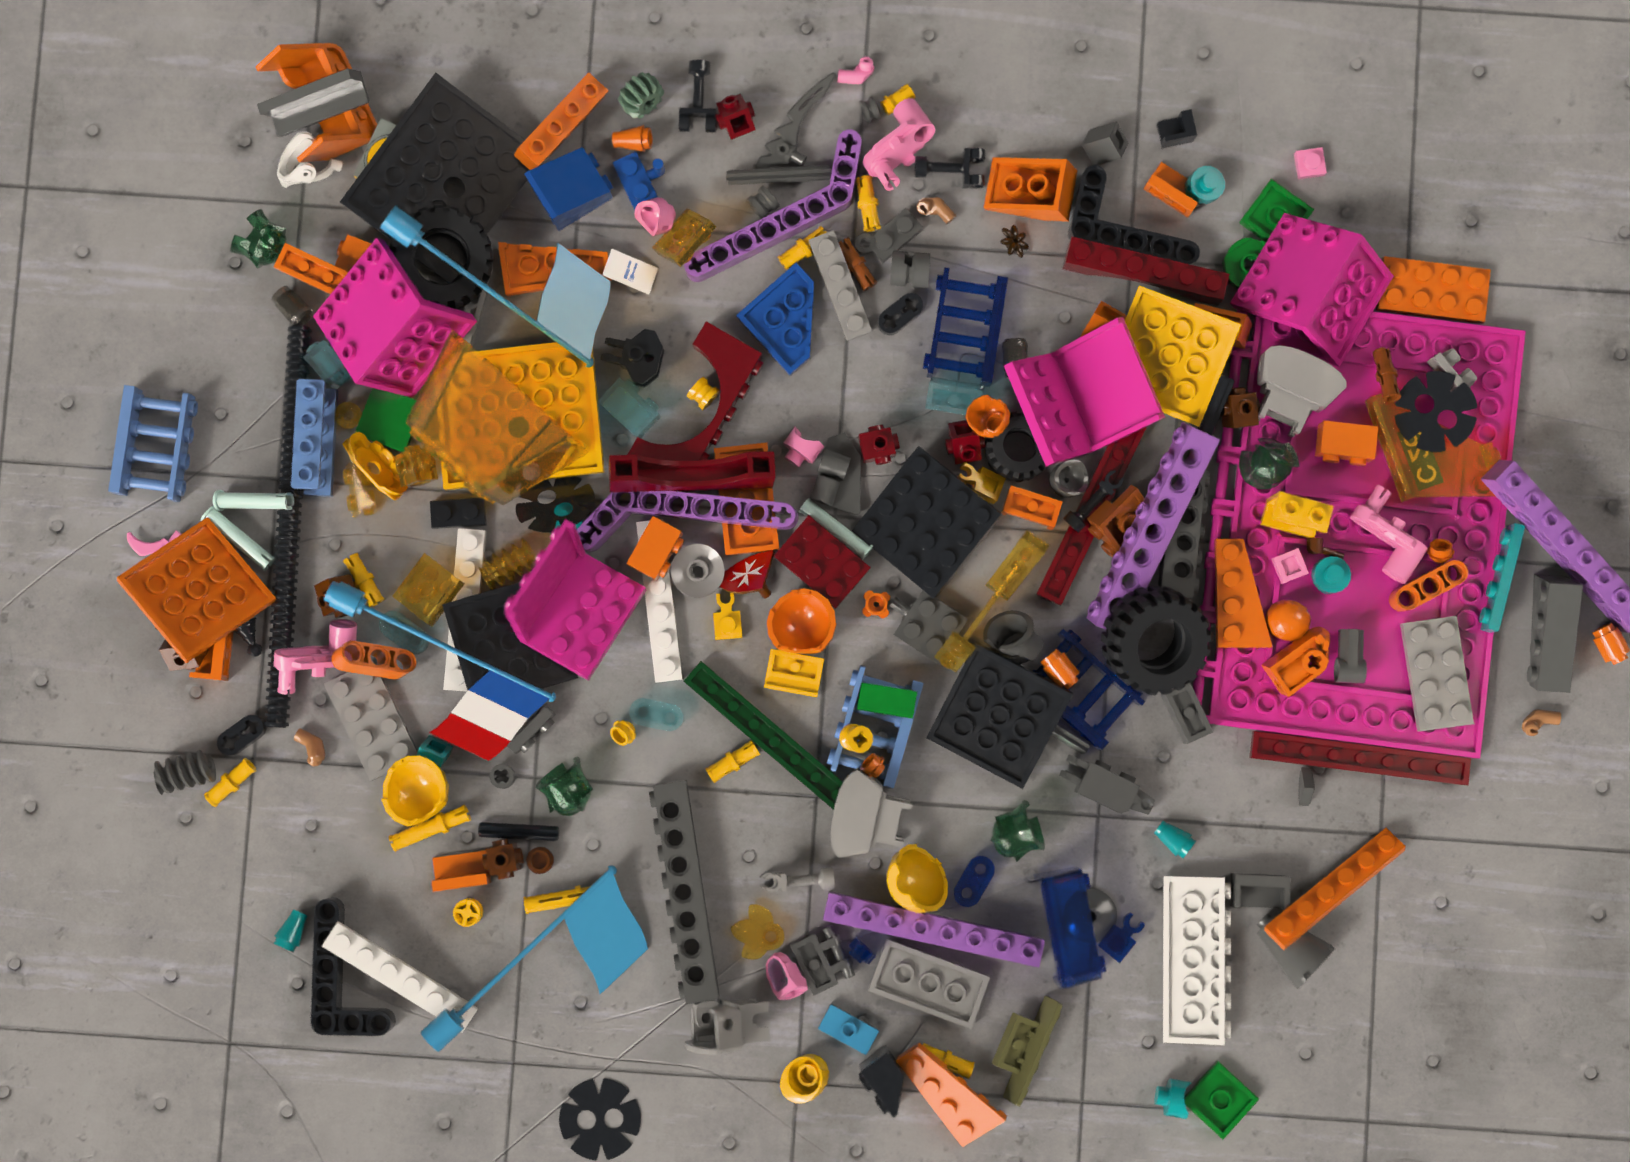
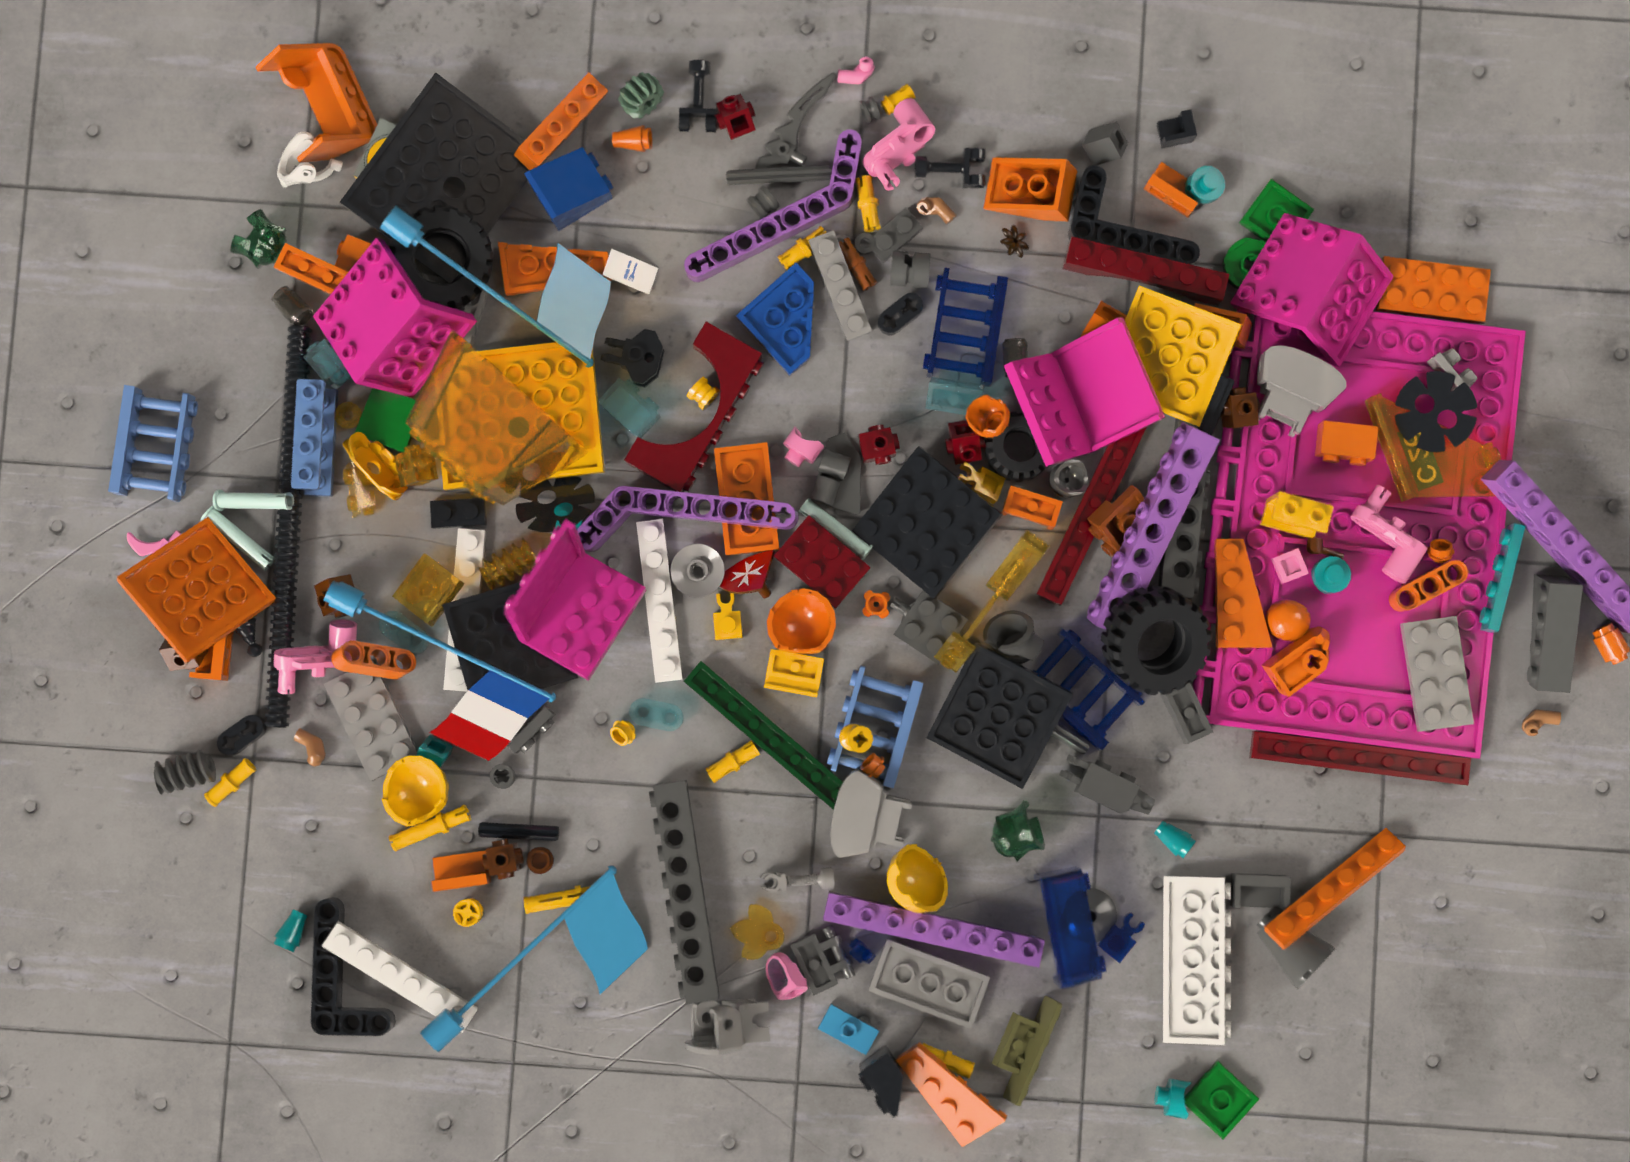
dark grey panel [257,68,369,137] -> none
yellow pin [343,553,385,608] -> none
clear green helmet [536,757,593,816] -> none
black piece [559,1078,641,1161] -> none
dark red arch [609,451,776,492] -> none
blue plate [612,152,665,211] -> none
orange brick [626,516,684,581] -> none
bright pink piece [635,197,676,236] -> none
clear yellow plate [652,208,716,267] -> none
yellow hat [780,1054,829,1103] -> none
green slope [857,683,917,719] -> none
clear blue plate [953,855,995,907] -> none
orange brick [1040,649,1080,689] -> none
black bar [1063,471,1124,533] -> none
helmet [1239,438,1299,490] -> none
bright pink plate [1294,147,1327,179] -> none
dark grey tile [1298,767,1315,806] -> none
dark grey piece [1334,629,1367,684] -> none
dark orange pin [1372,347,1401,403] -> none

